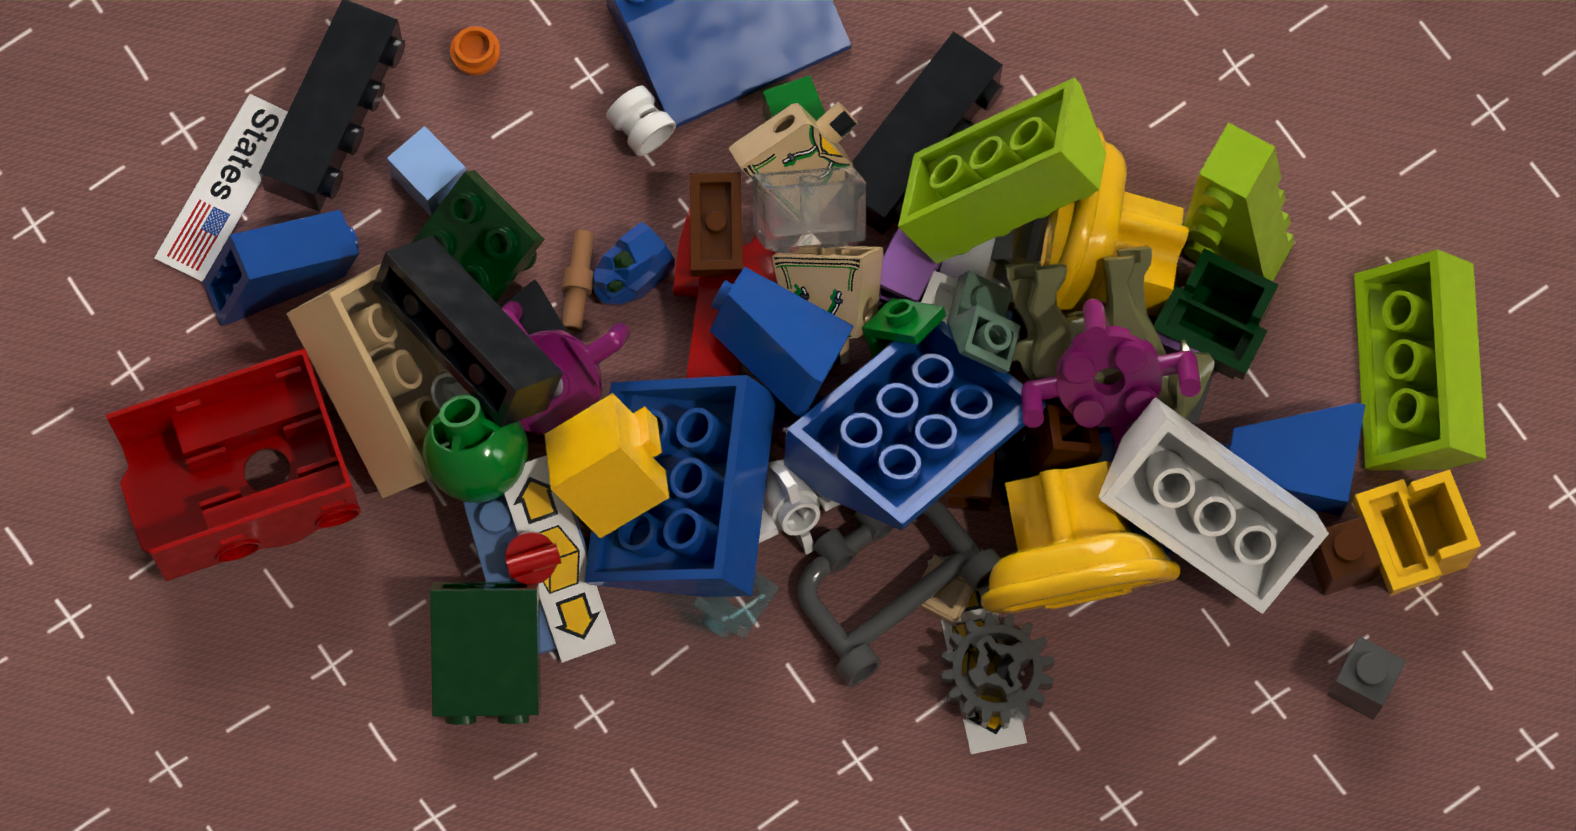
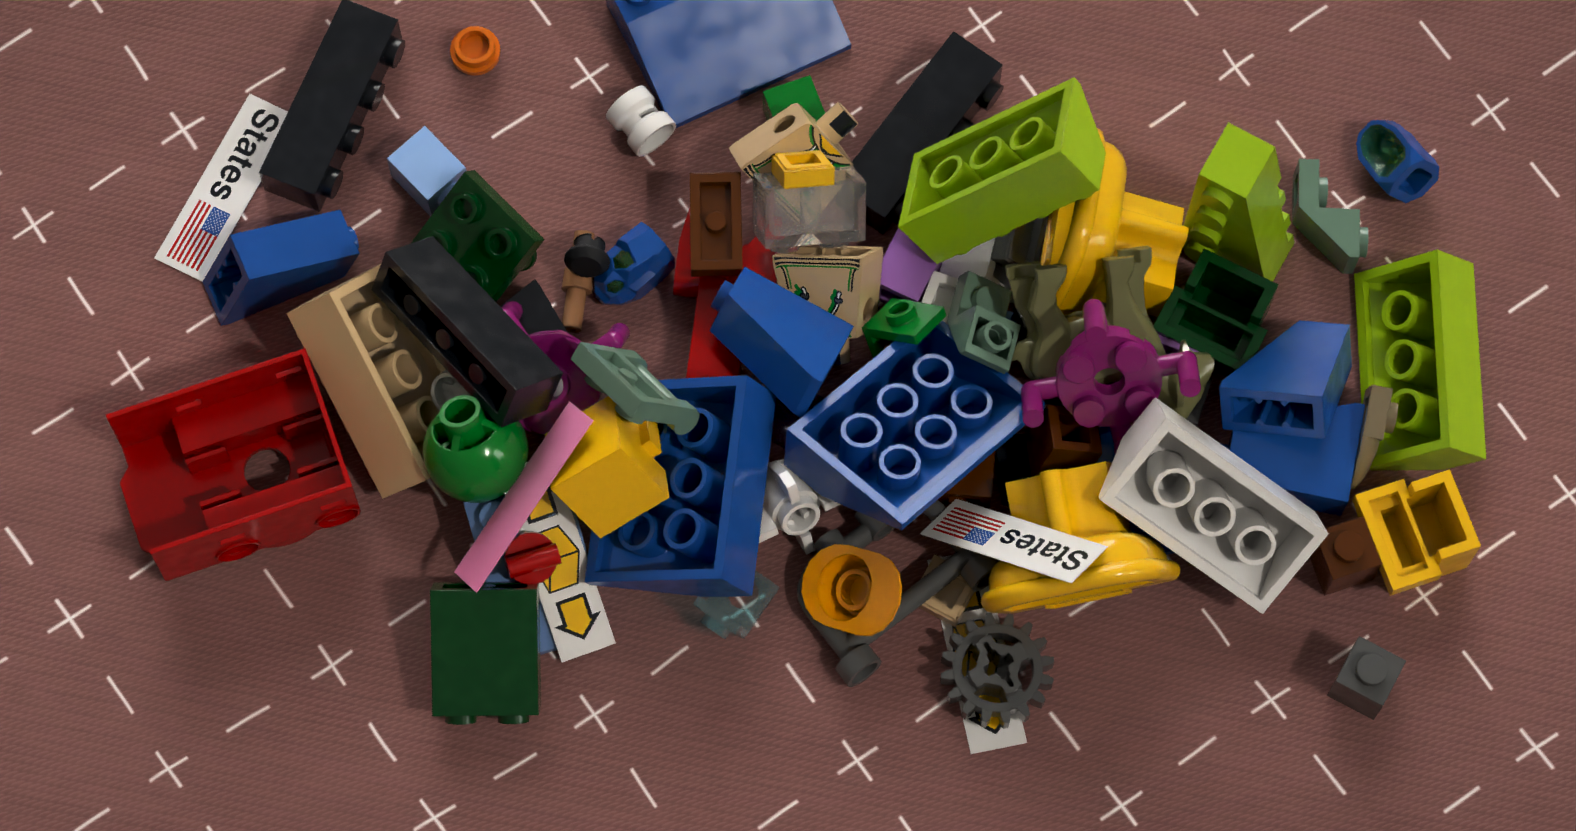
none -> bright pink sticker [454,401,594,593]
none -> black piece [564,233,610,278]
none -> sand green plate [571,342,700,435]
none -> yellow tile [771,150,835,189]
none -> light orange piece [801,544,902,636]
none -> white sticker [920,499,1108,584]
none -> blue slope [1219,320,1352,439]
none -> sand green slope [1292,158,1369,274]
none -> dark tan plate [1351,385,1398,489]
none -> blue rock [1356,120,1439,203]

